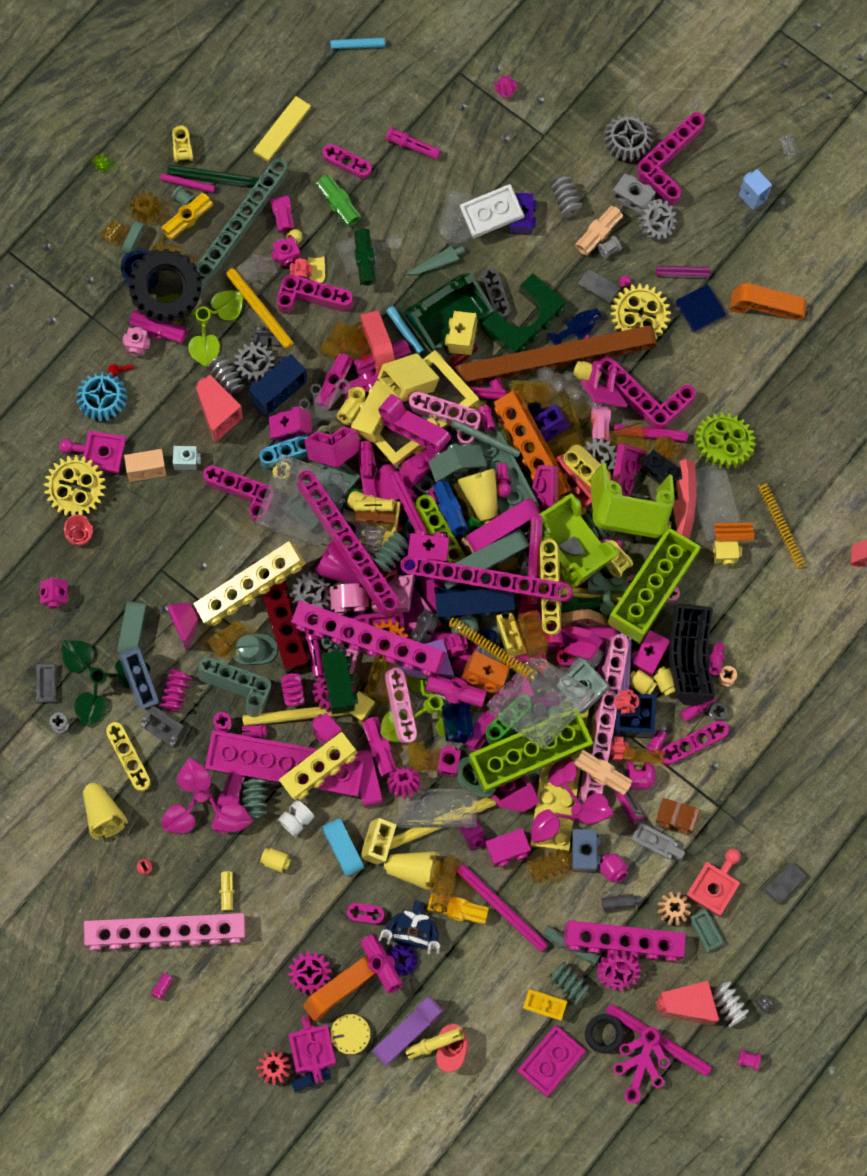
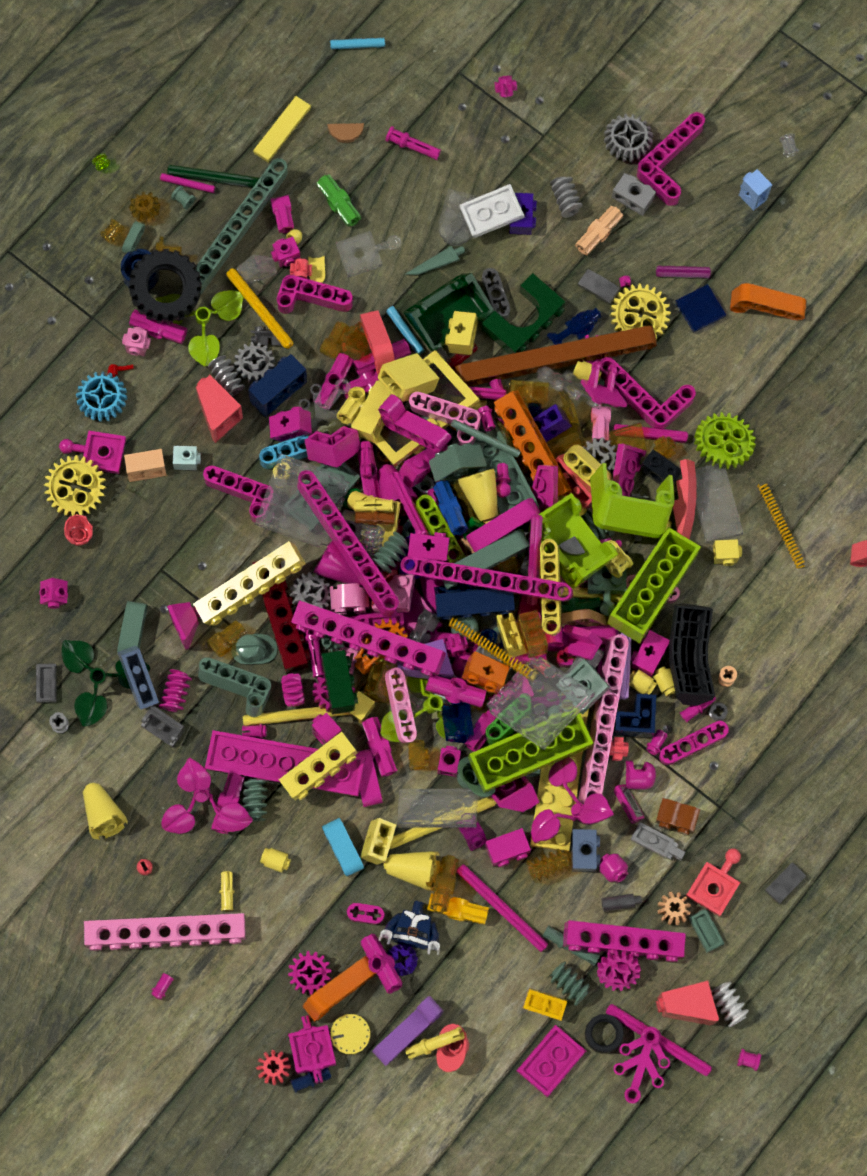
light yellow beam [106,722,151,792] -> none
yellow piece [161,193,213,240] -> none
light yellow piece [172,126,193,163] -> none
dark pink bush [213,712,232,733] -> none
white wheel [277,800,315,837] -> none
dark pink beam [323,144,371,179] -> none
dark green piece [354,228,376,286] -> none
dark pink gear [387,765,421,800] -> none
light nougat piece [573,750,632,795] -> none
light grey bush [597,236,622,259] -> none
coral gear [615,690,639,714] -> none
clear yellow piece [623,746,664,763] -> none
light grey gear [638,199,677,240] -> none
dark pink axle [709,642,725,675] -> none
orange tile [714,523,755,541] -> none
flat silver bush [755,994,774,1014] -> none
none -> medium nougat tile [327,123,364,143]
none -> orange plant [354,638,390,675]

